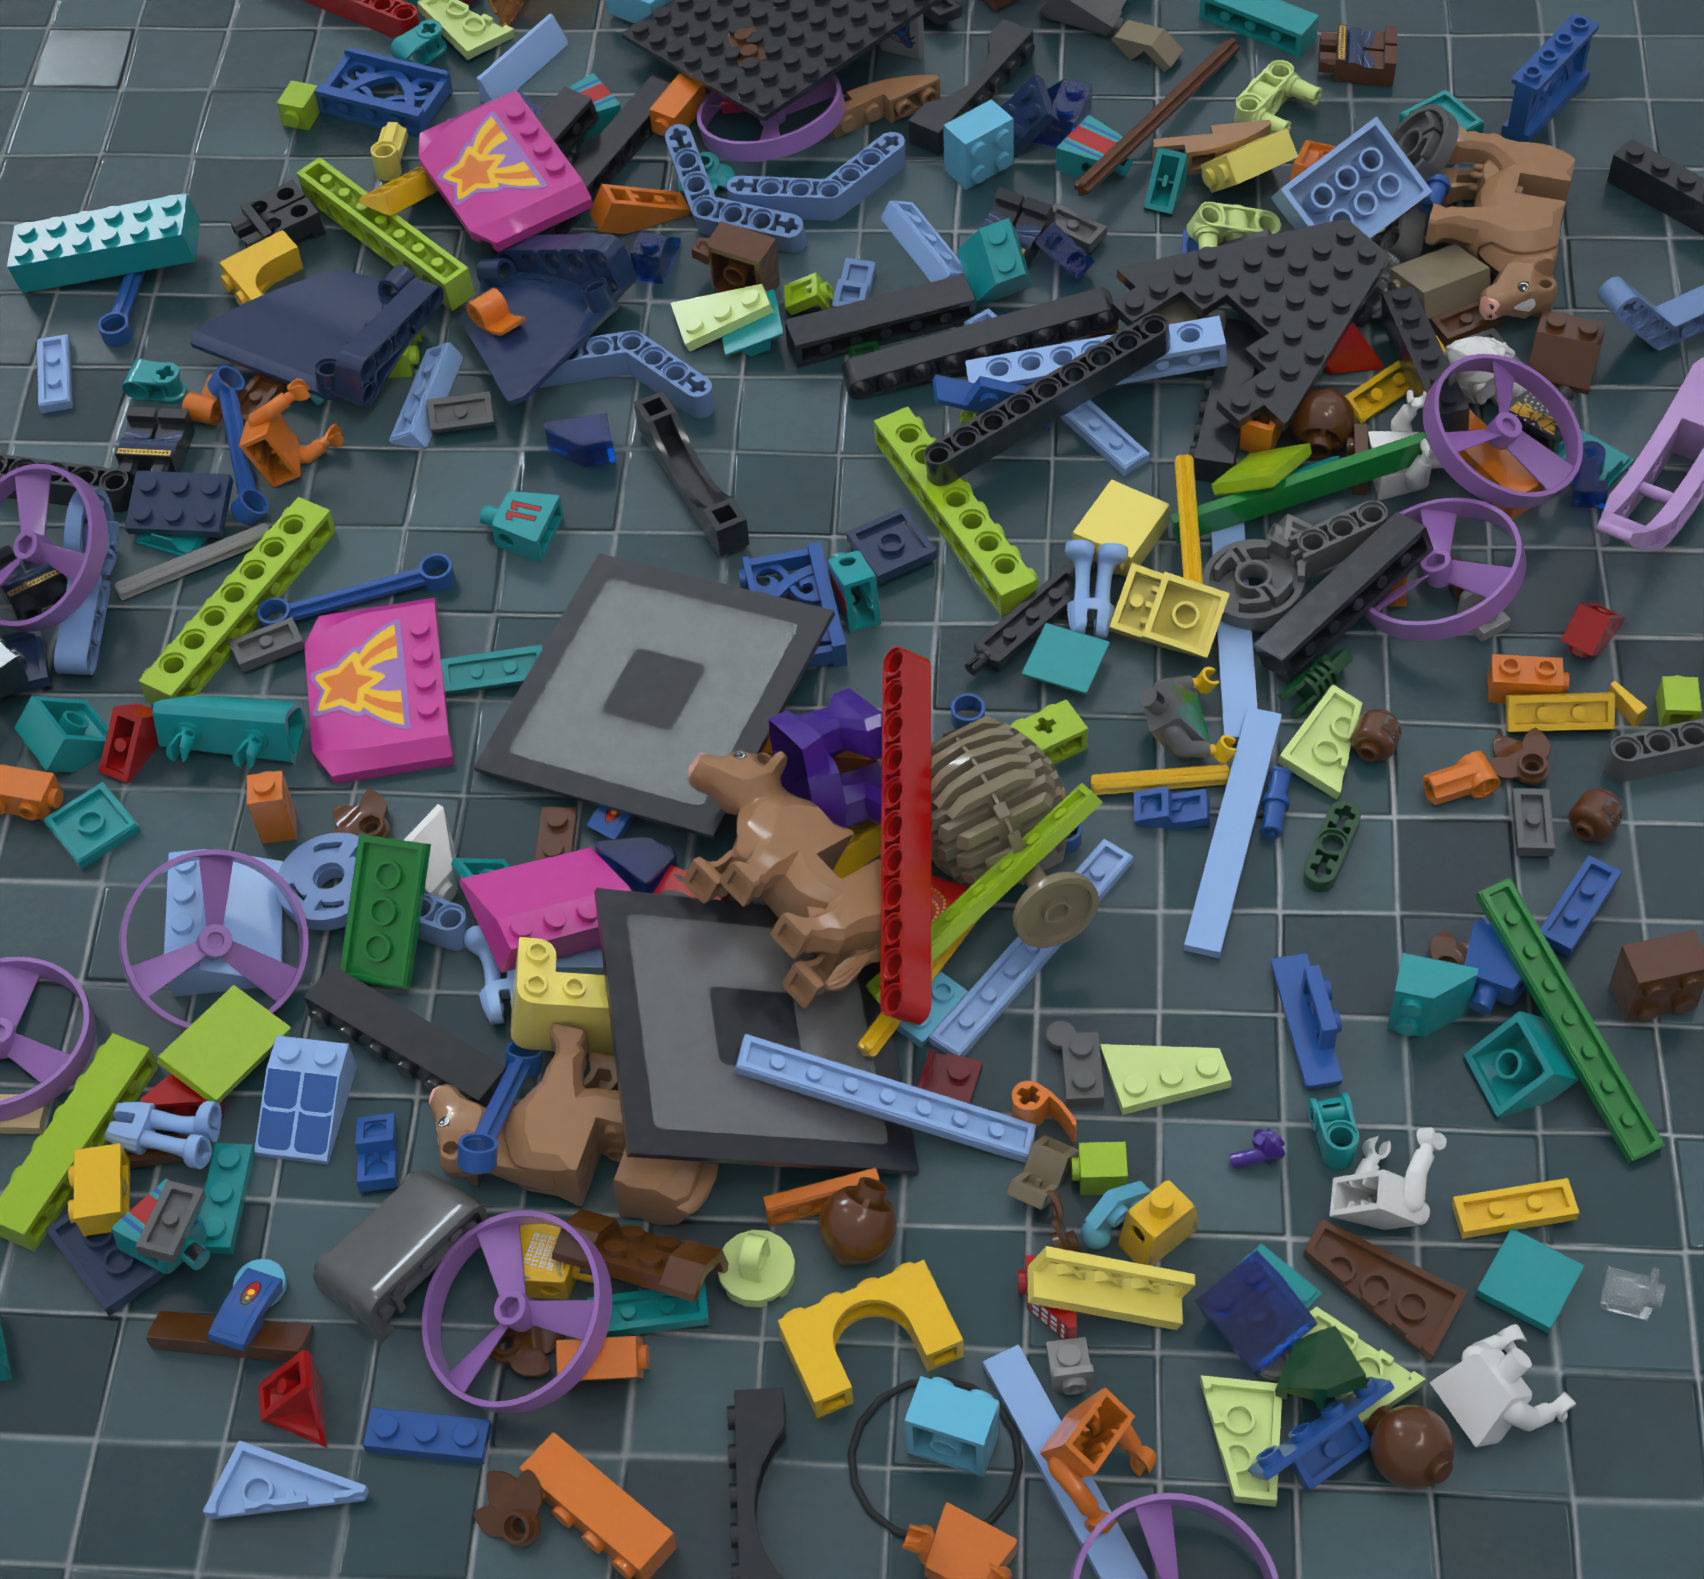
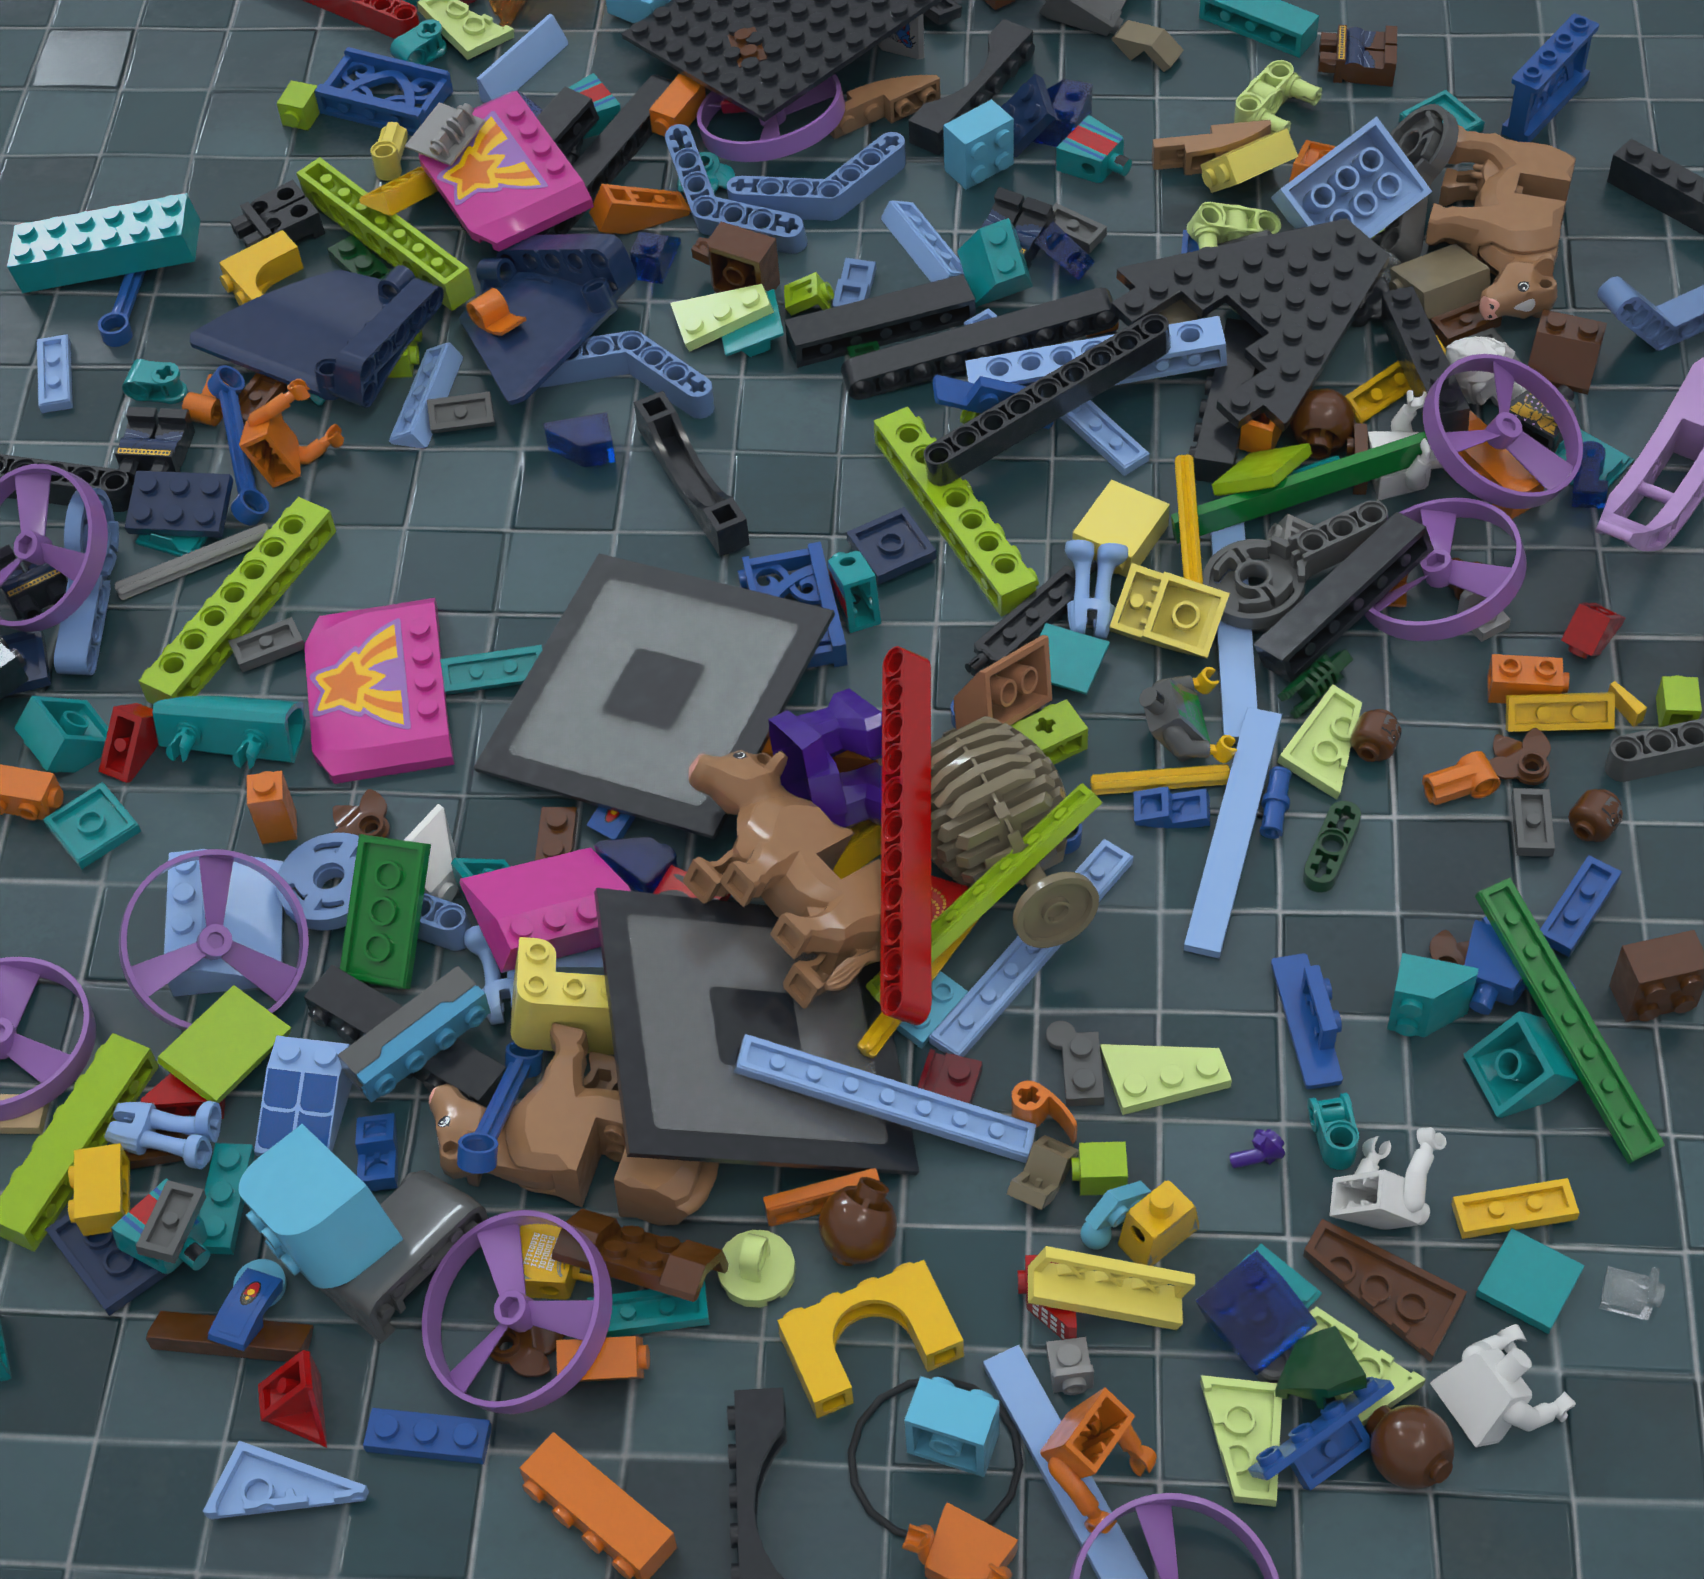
blue piece [257,553,455,628] -> none
reddish brown plate [473,1469,543,1547] -> none
teal torso [480,491,564,563] -> none
reddish brown plate [1046,1190,1082,1253] -> none
reddish brown axle [1074,38,1240,196] -> none
teal slope [1143,147,1188,214] -> none
red slope [1324,322,1386,375] -> none
blue pin [1420,174,1451,215] -> none
none -> medium azure brick [238,1124,403,1288]
none -> dark green plate [327,235,392,279]
none -> dark azure piece [338,966,491,1103]
none -> light grey hinge [405,102,485,166]
none -> nougat slope [954,635,1052,730]

